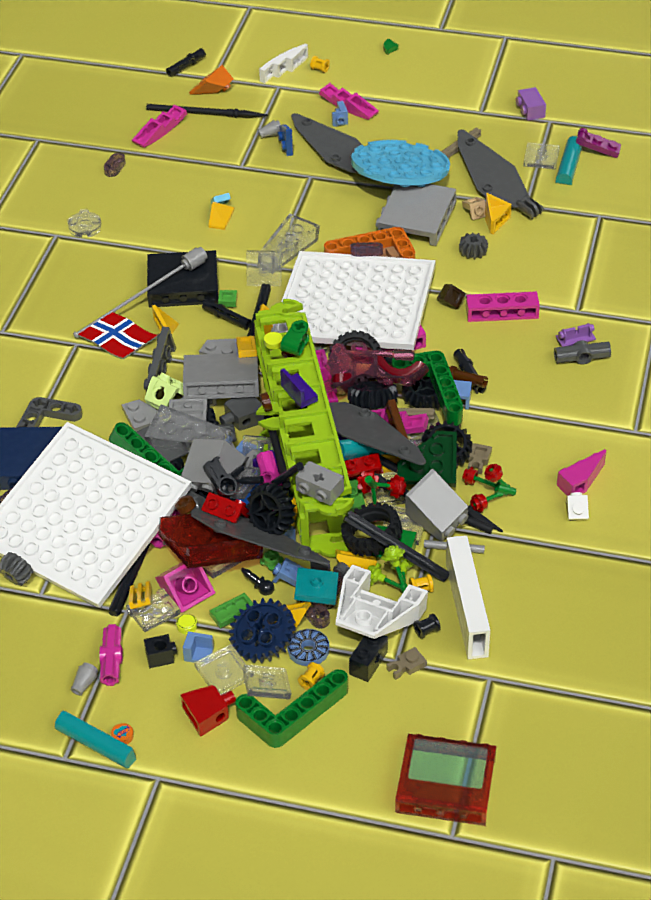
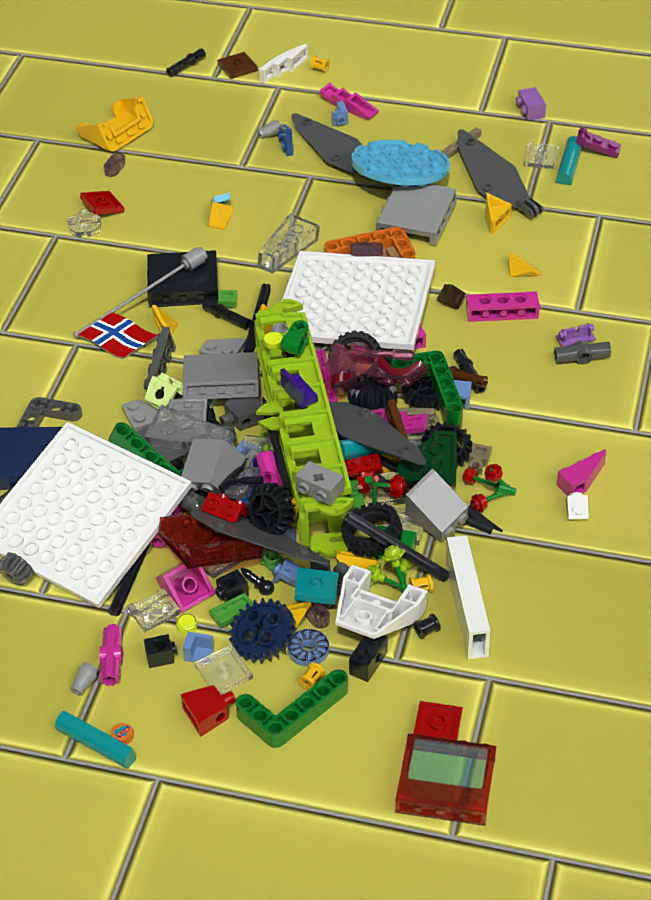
yellow tile [129,581,152,609] -> none
dark pink slope [132,105,187,148] -> none
black piece [146,104,269,118] -> none
reddish brown tile [175,495,196,514] -> none
orange slope [189,65,234,95] -> none
black piece [203,456,237,498] -> none
yellow tile [236,336,257,358] -> none
clear plate [243,665,291,700] -> none
clear plate [246,250,282,286] -> none
reddish brown tile [260,392,273,412] -> none
black bar [270,462,304,486] -> none
green tile [384,38,399,55] -> none
dark tan plate [386,647,427,680] -> none
light grey bar [424,540,485,554] -> none
dark grey gear [459,232,488,260] -> none
tan bracket [462,197,486,220] -> none
none -> yellow windscreen [76,96,153,152]
none -> red plate [80,191,125,215]
none -> black brick [215,569,249,602]
none -> reddish brown plate [217,52,258,79]
none -> red plate [413,701,463,747]
none -> yellow slope [508,251,542,277]

